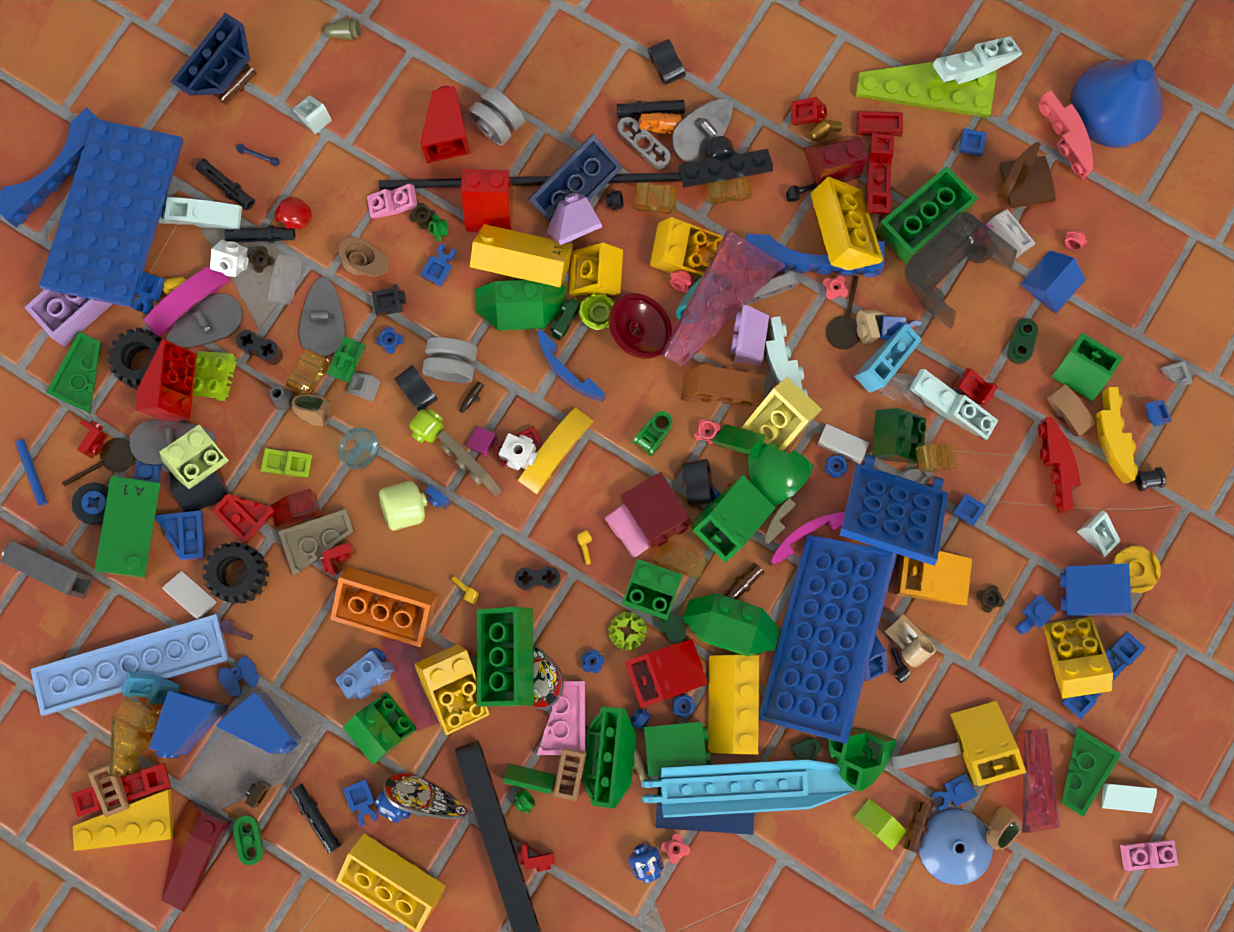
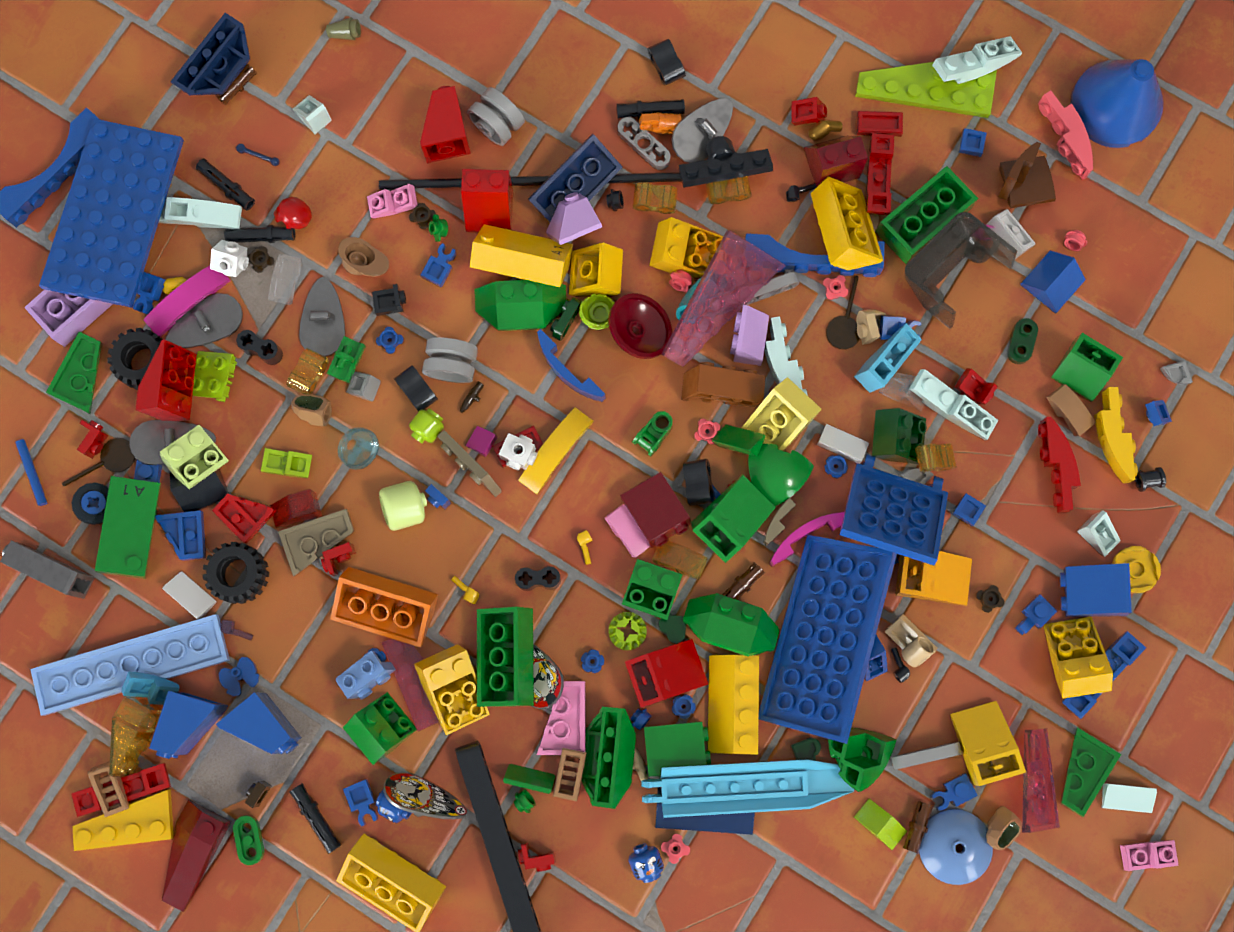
dark grey cone [270,386,294,410] -> none

